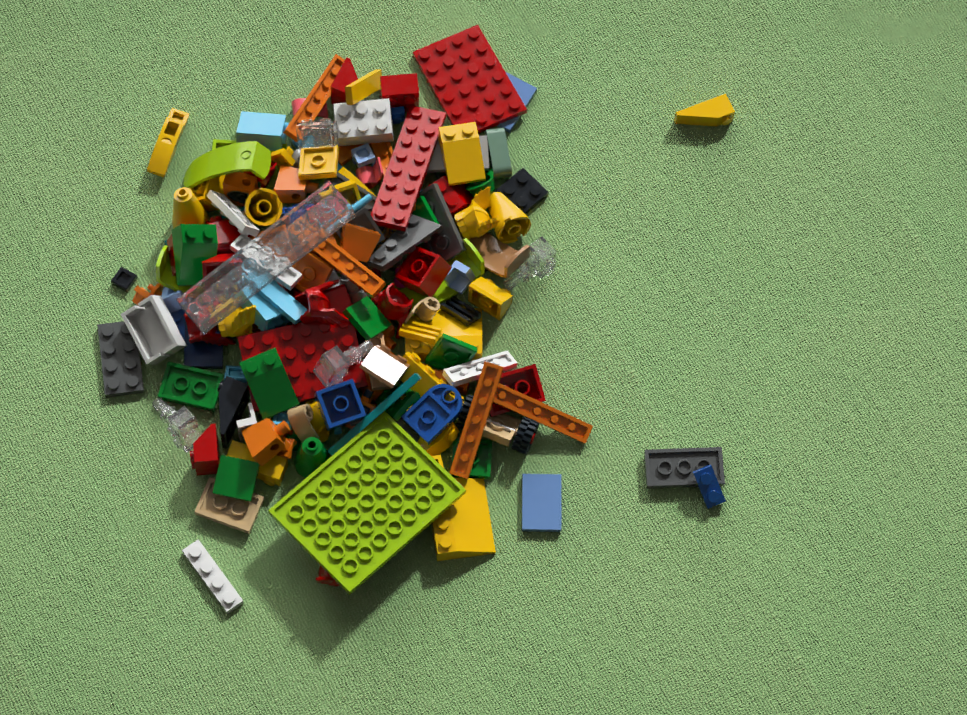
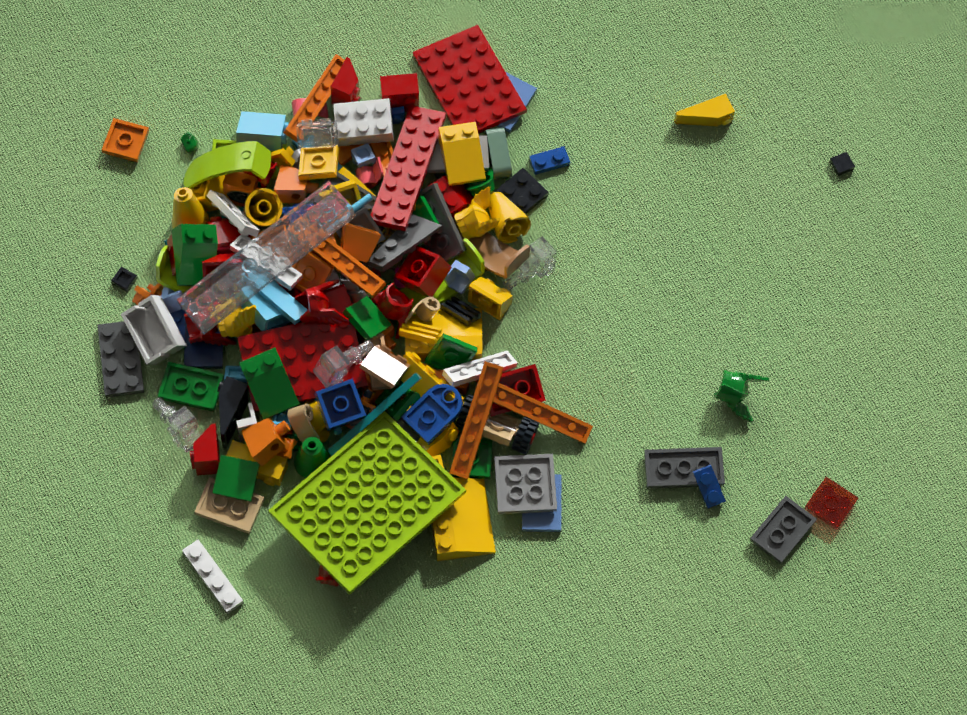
yellow slope [146,108,189,177] -> none
yellow tile [345,69,382,105] -> none
none -> orange plate [102,118,149,162]
none -> green piece [180,132,199,152]
none -> light grey plate [494,454,557,514]
none -> blue plate [529,146,570,175]
none -> green helmet [714,370,769,423]
none -> dark grey plate [749,496,817,564]
none -> clear red plate [804,477,859,530]
none -> black tile [830,151,855,176]

